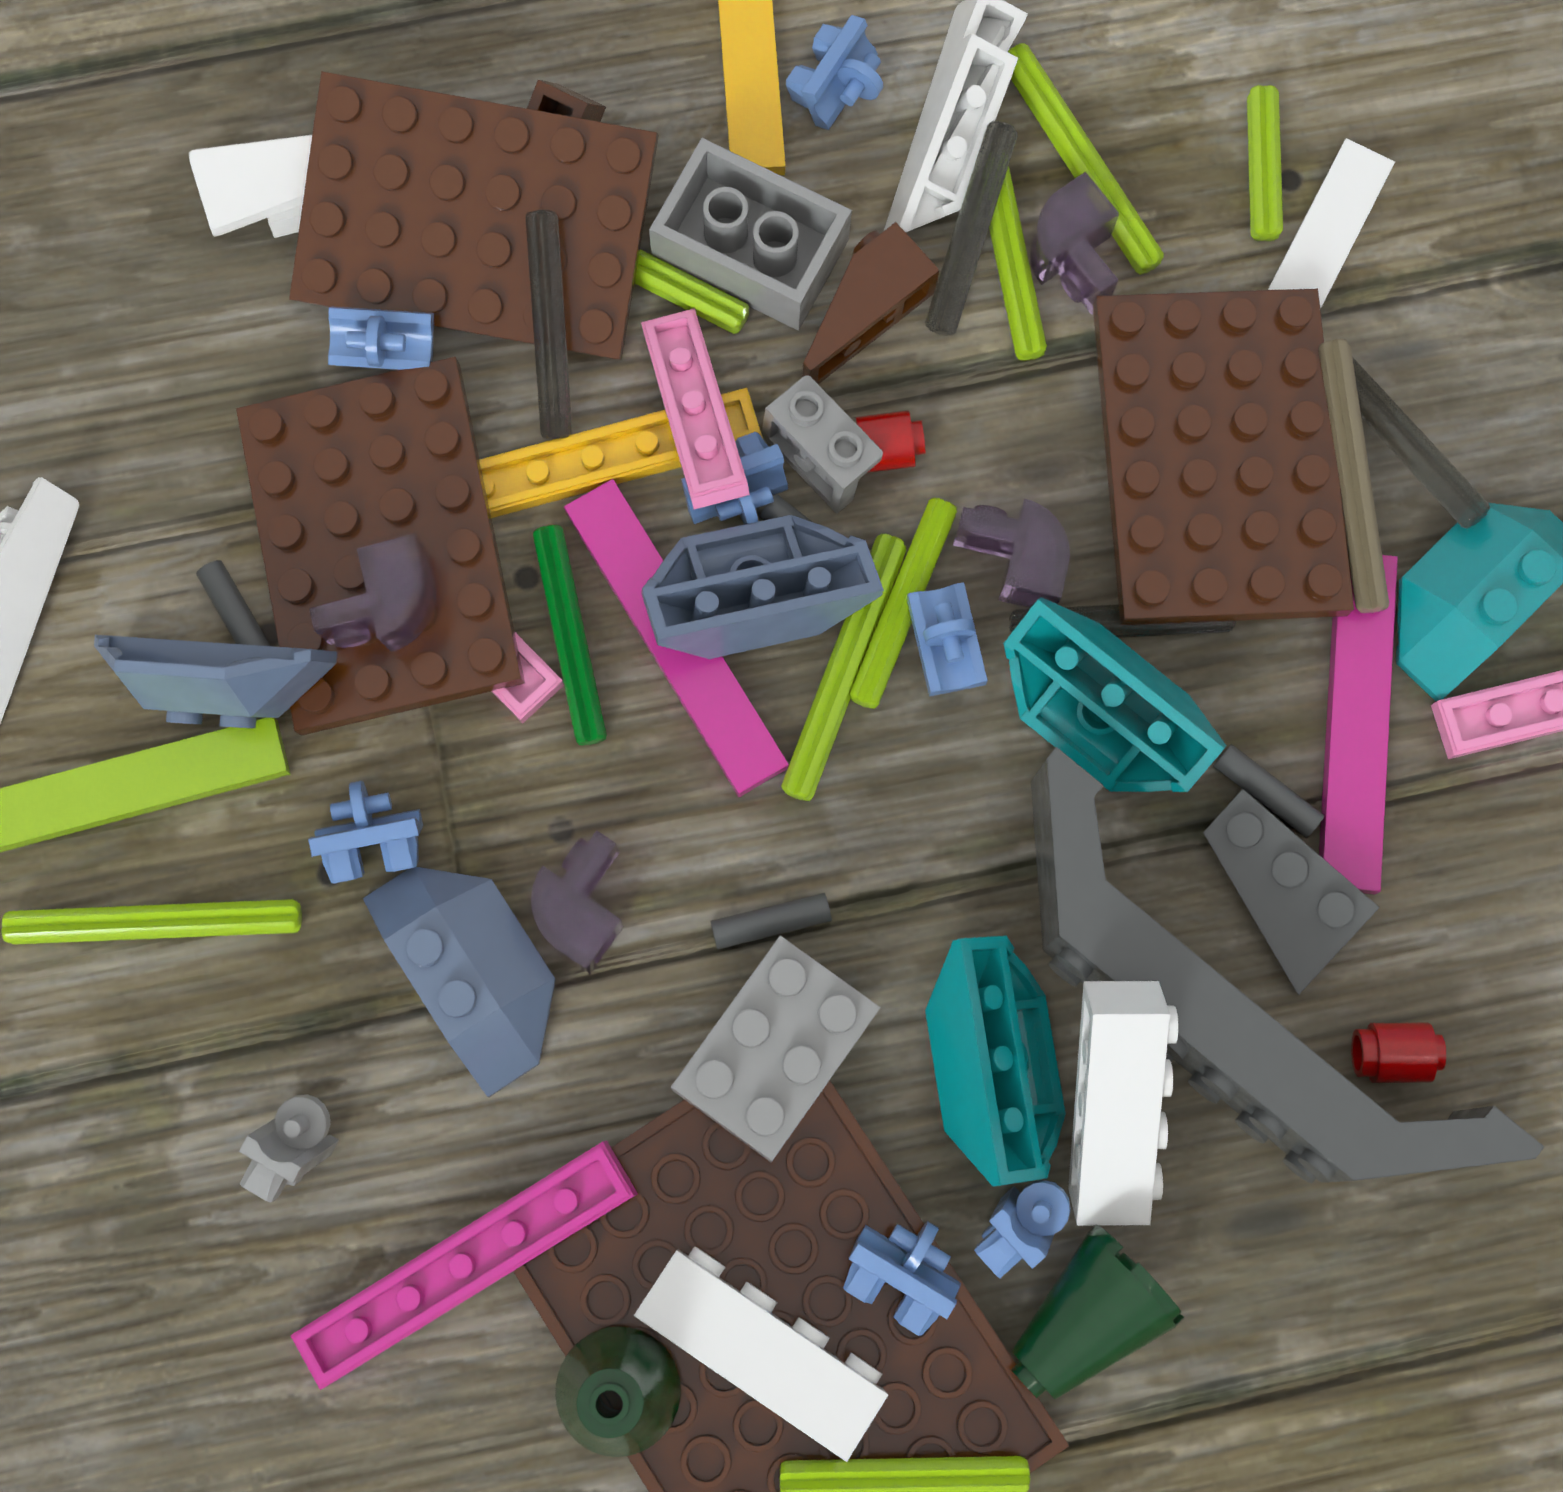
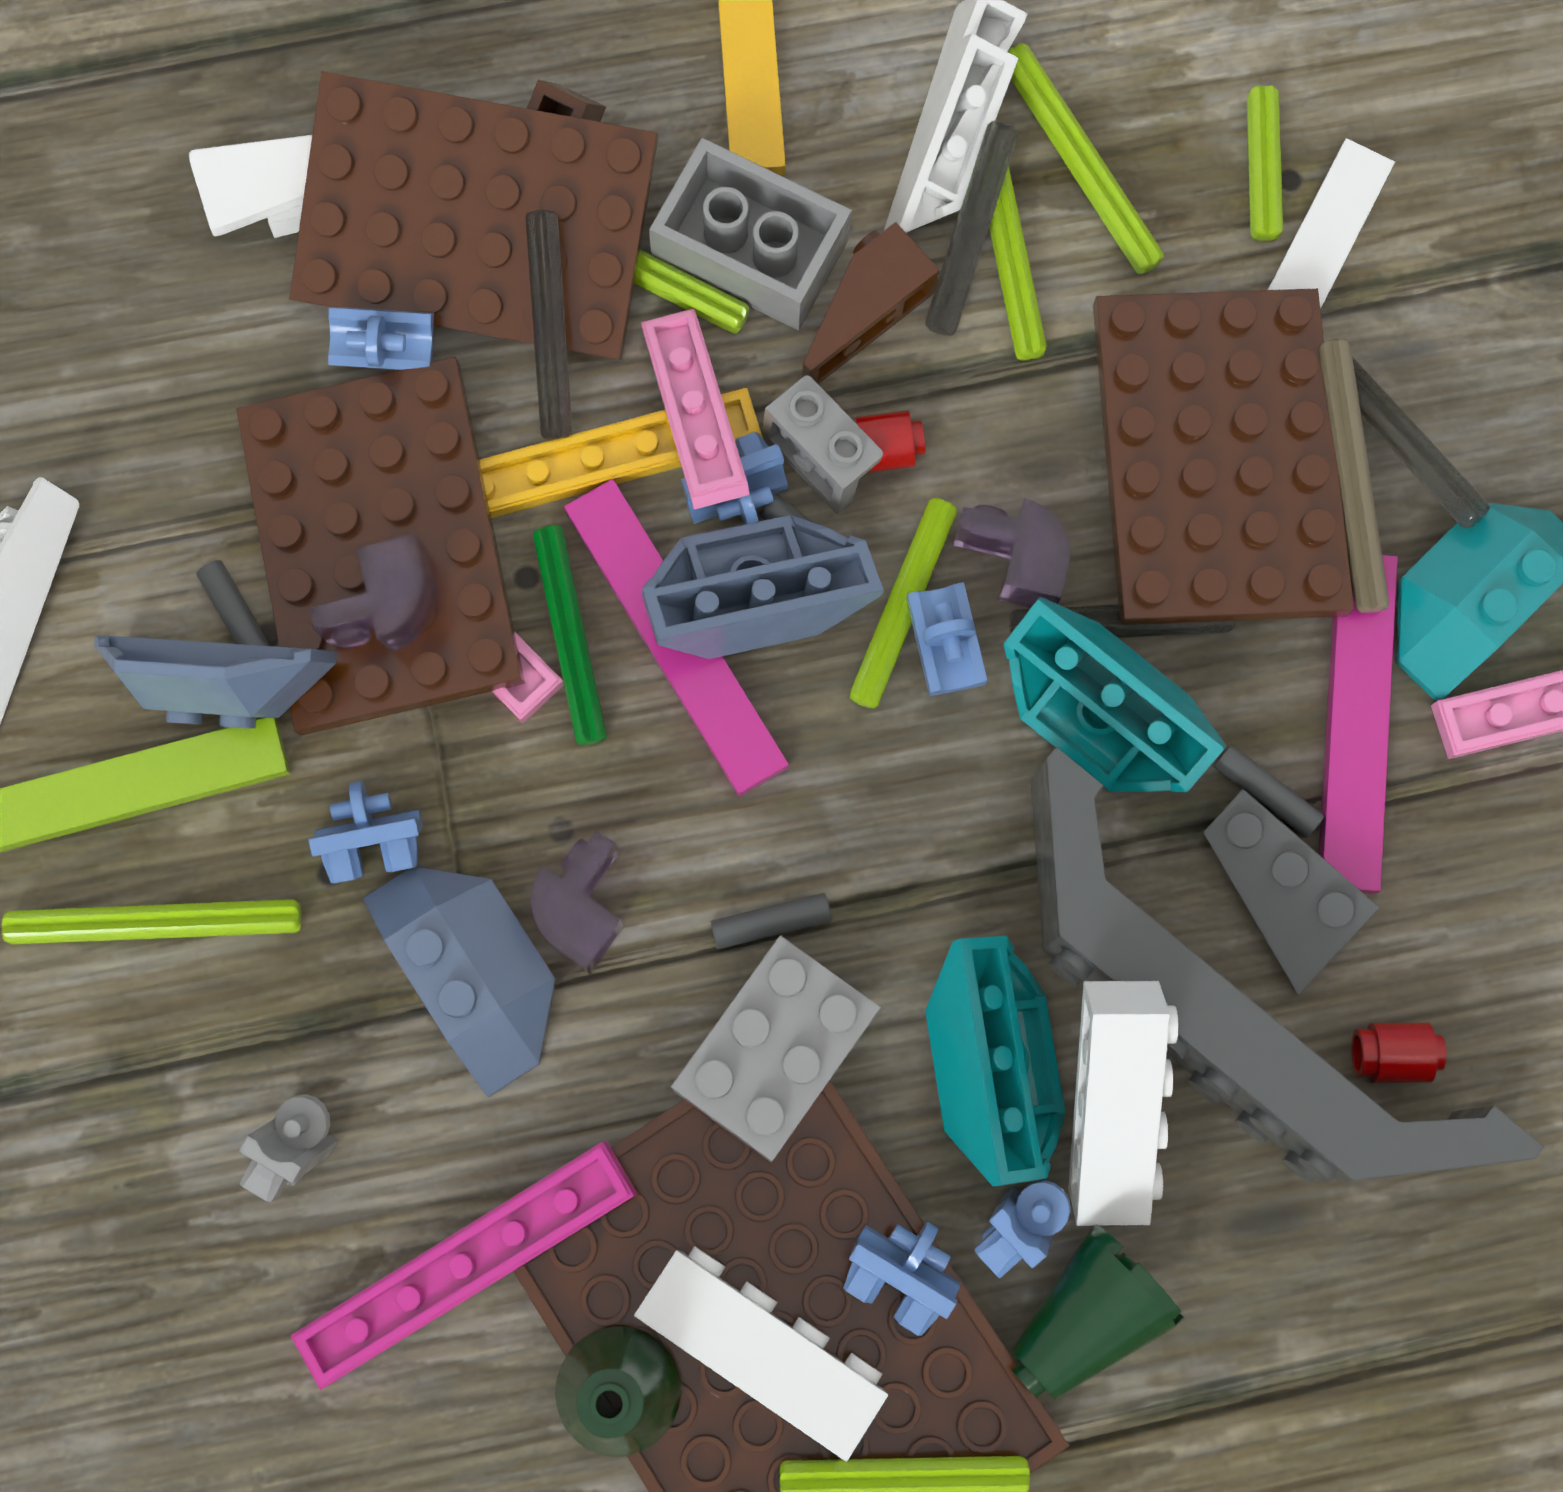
lime axle [781,534,907,801] -> none
medium blue hips [786,15,883,130] -> none
clear purple brick [1030,172,1119,315] -> none

